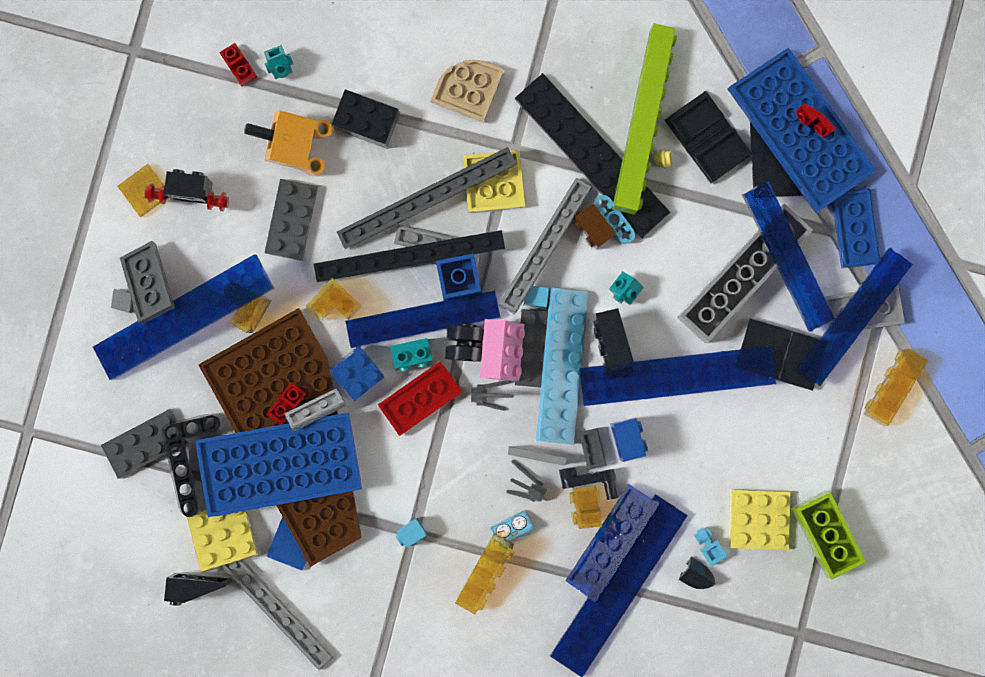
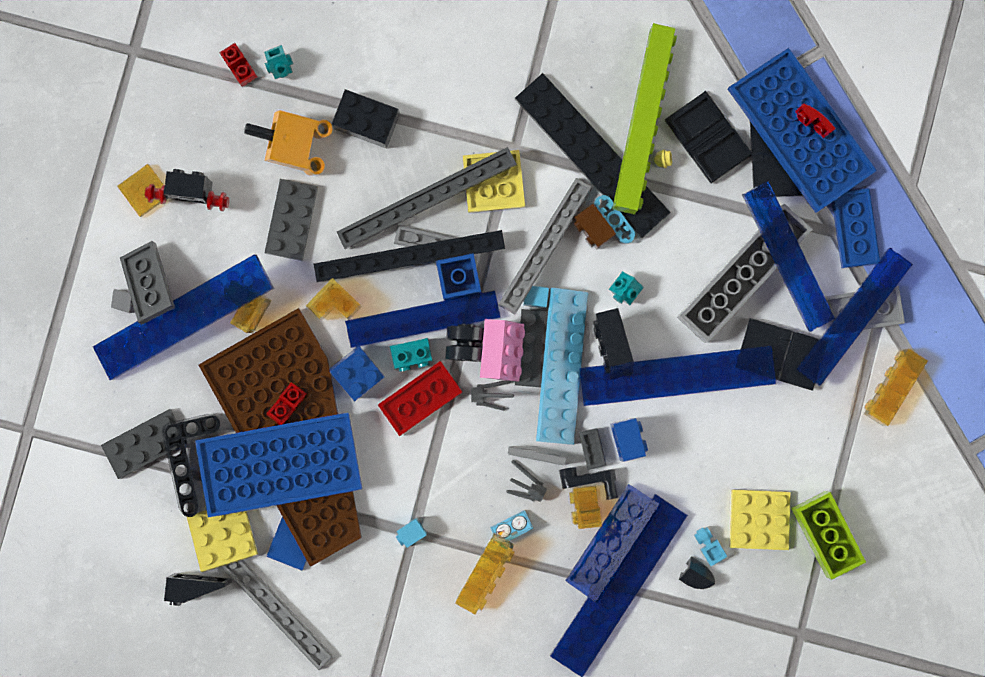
light grey tile [285,388,346,432] -> none
tan plate [430,60,504,123] -> none

